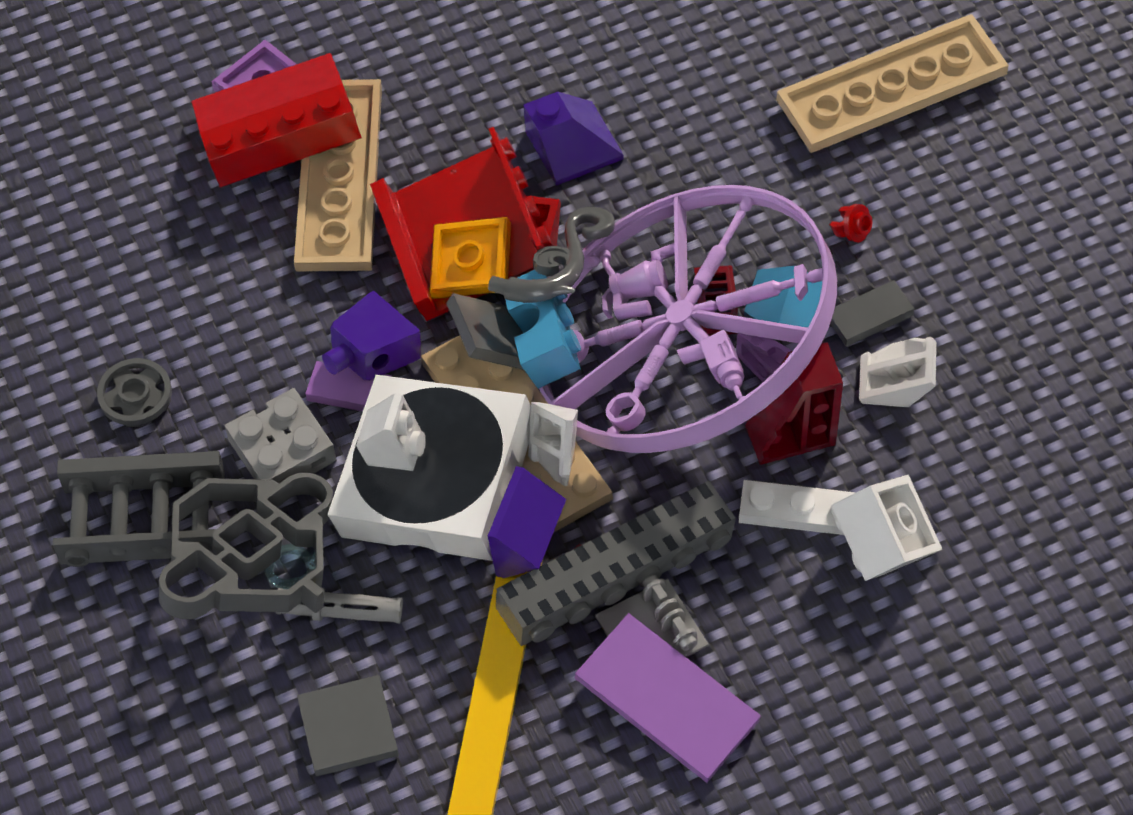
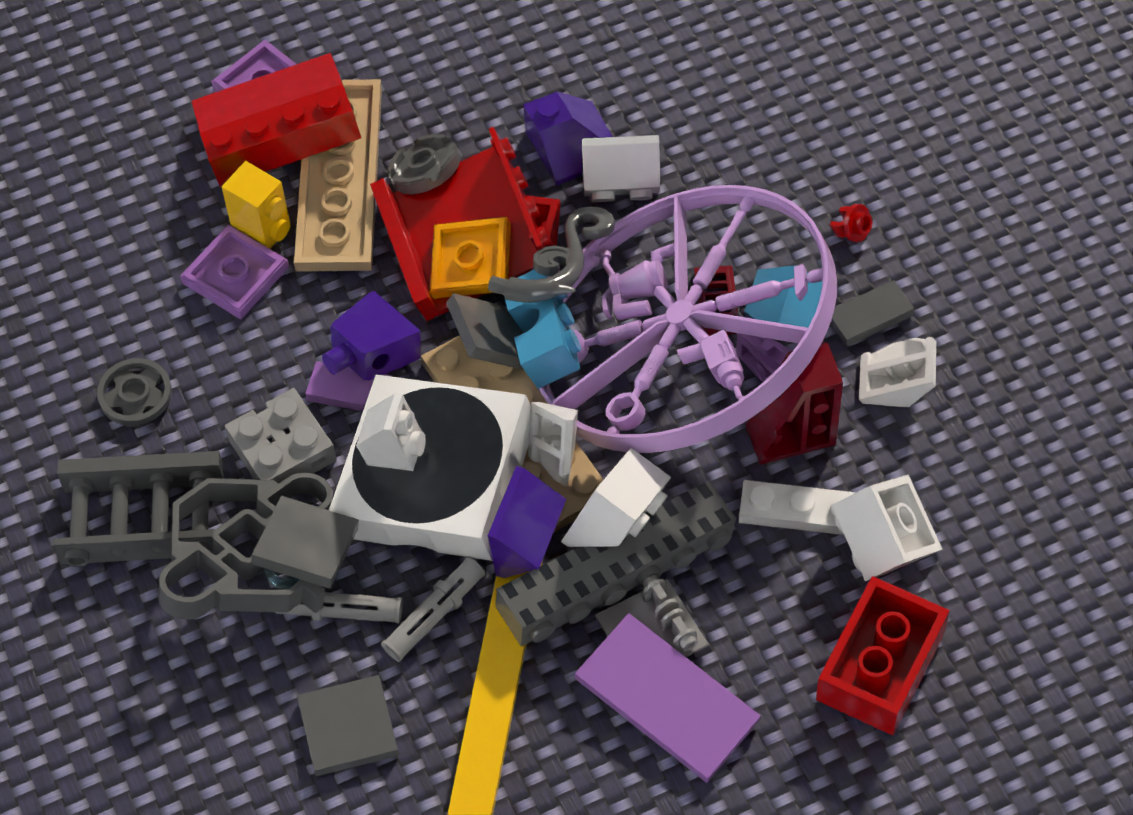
tan plate [777,14,1009,153] -> none
none -> medium lavender tile [180,224,289,319]
none -> yellow brick [221,161,291,249]
none -> dark grey tile [251,496,359,589]
none -> light grey pin [381,557,486,662]
none -> dark grey tile [387,134,461,195]
none -> white slope [561,448,671,547]
none -> white slope [582,135,660,202]
none -> red brick [816,576,950,736]

